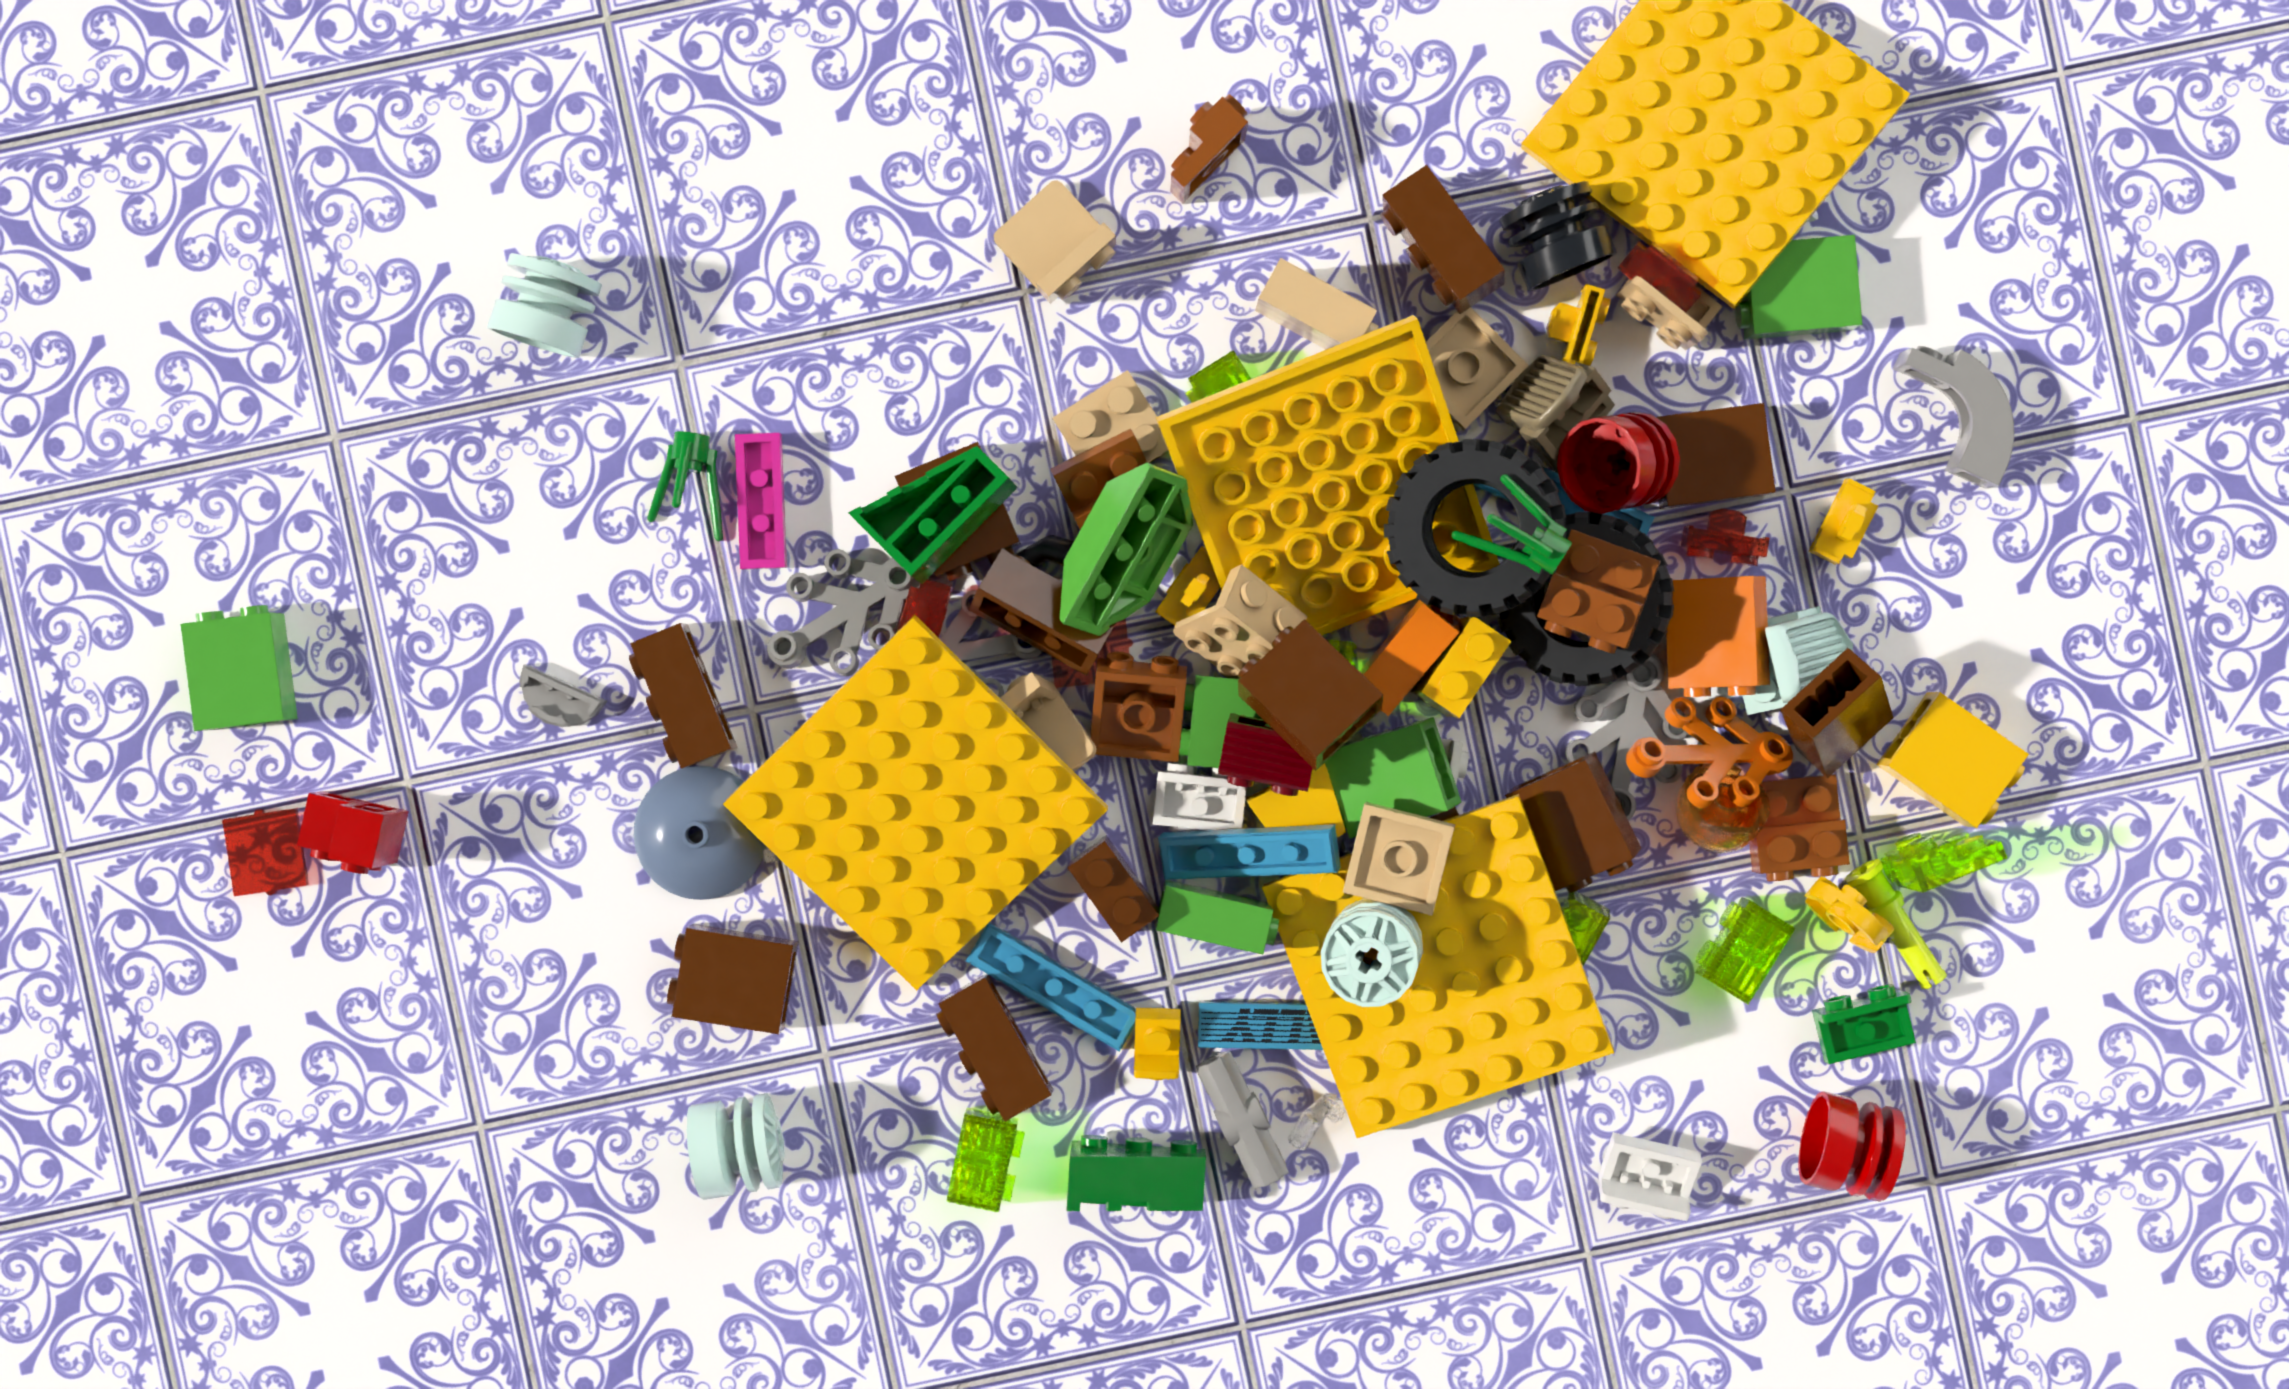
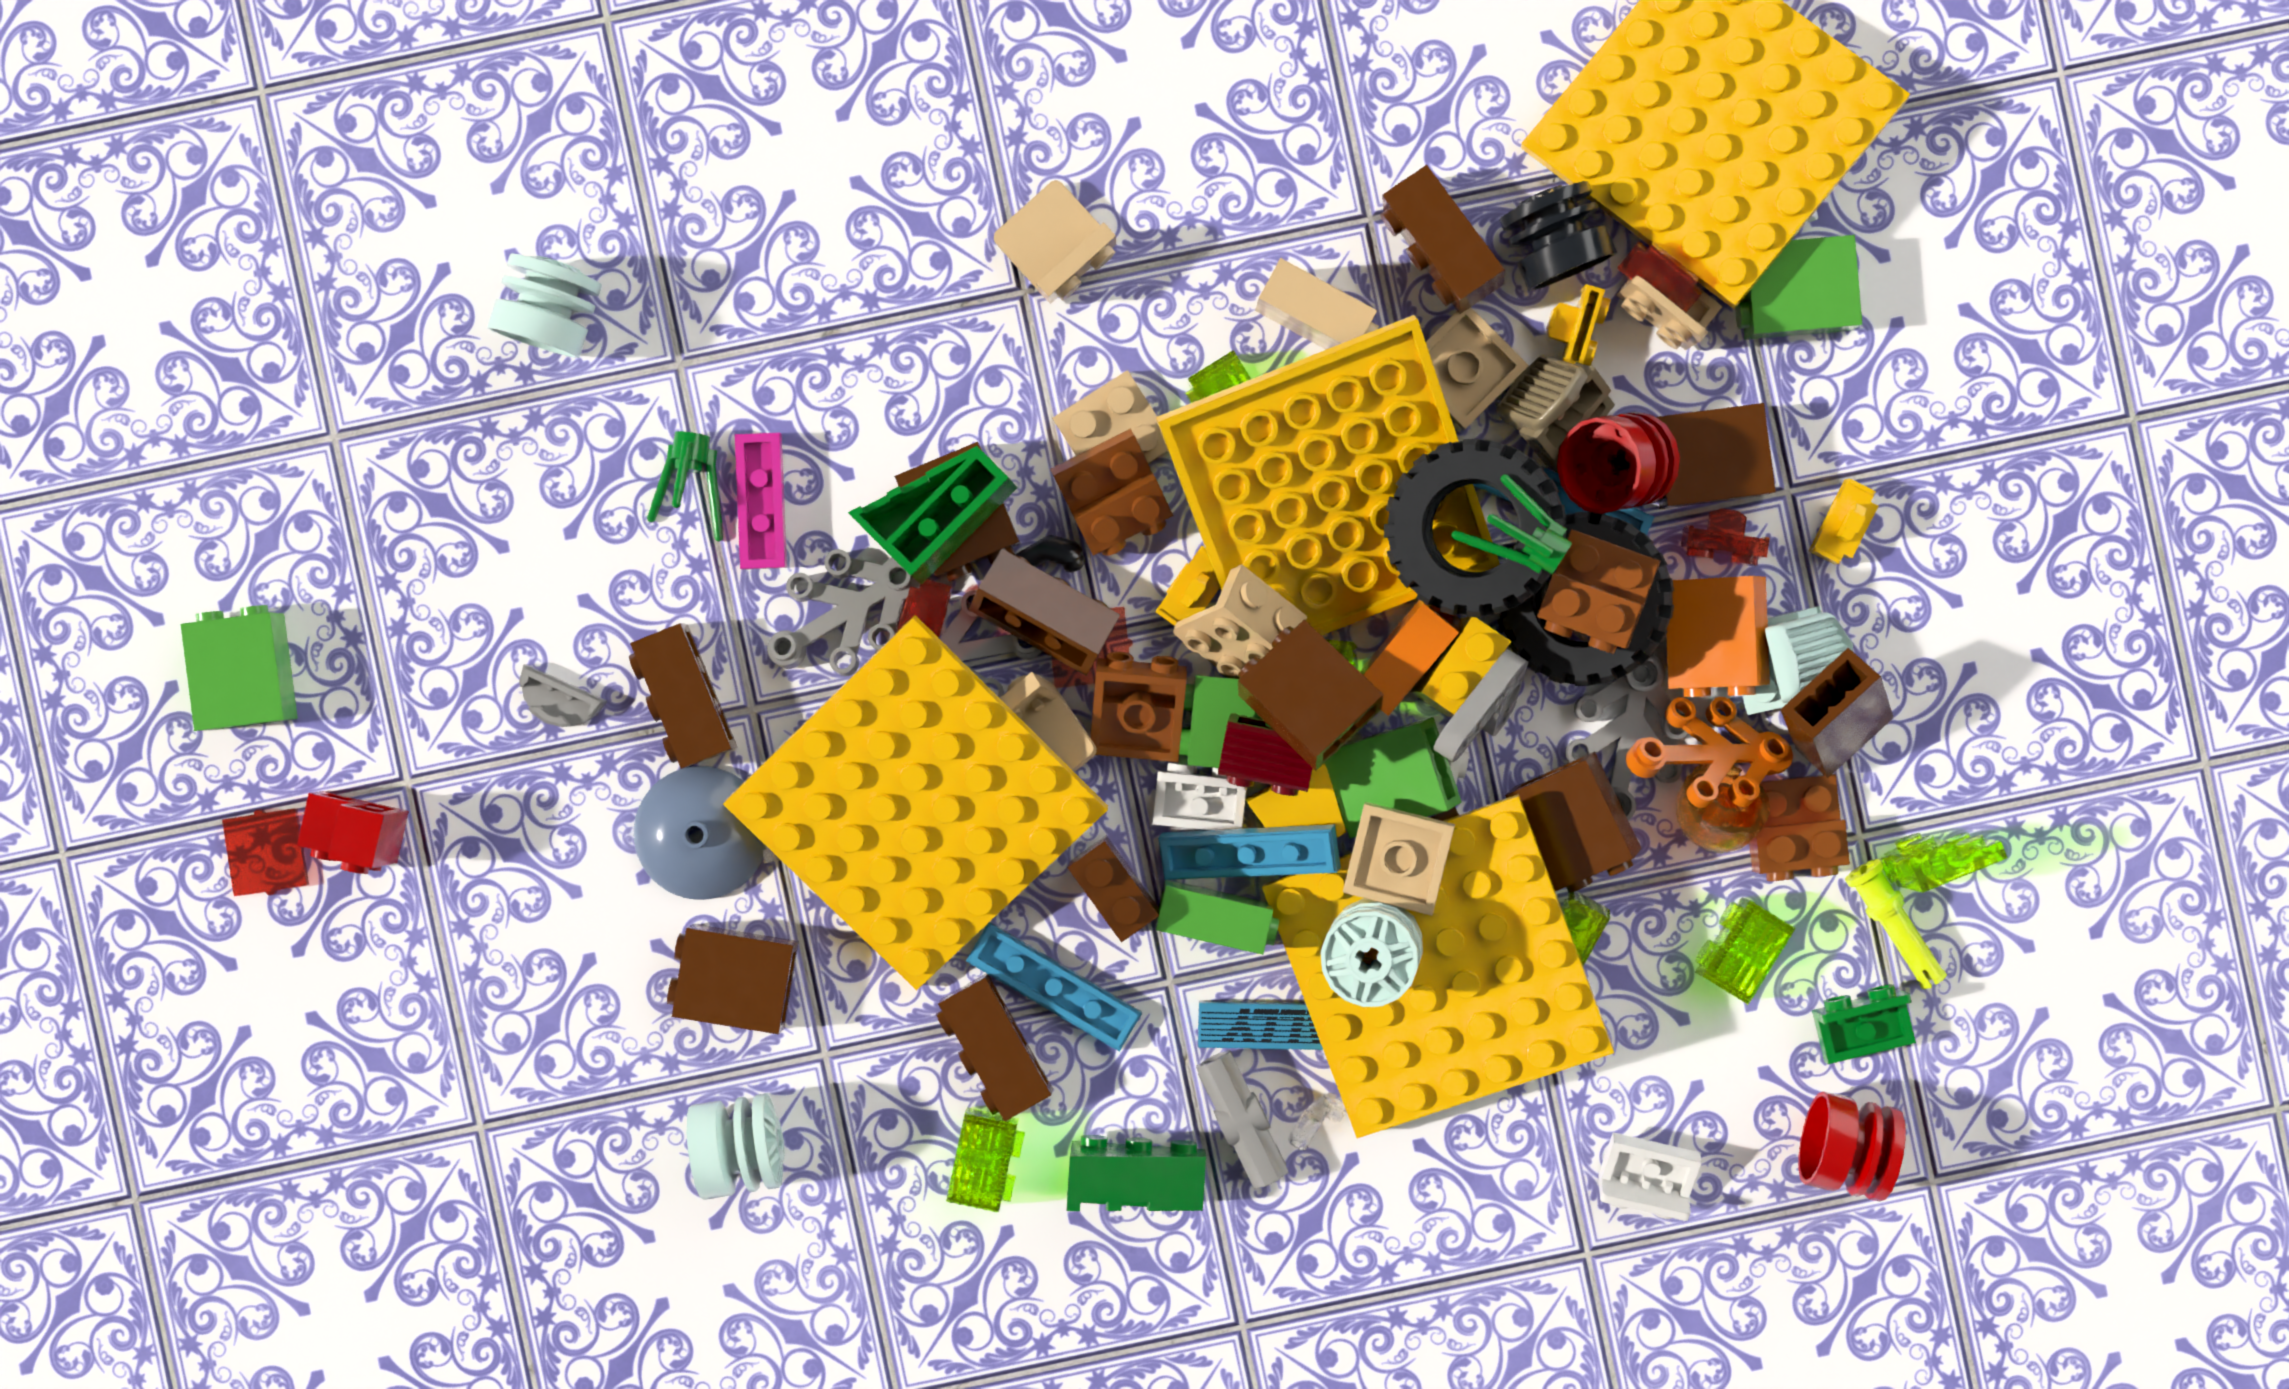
bright green wedge [1060,463,1194,636] -> none
yellow bracket [1134,1008,1181,1080] -> none
dark orange plate [1170,94,1248,204] -> none
yellow plate [1804,876,1895,953] -> none
yellow brick [1876,692,2029,828] -> none
light grey arch [1893,345,2014,489] -> none
none -> light grey beam [1434,649,1528,762]

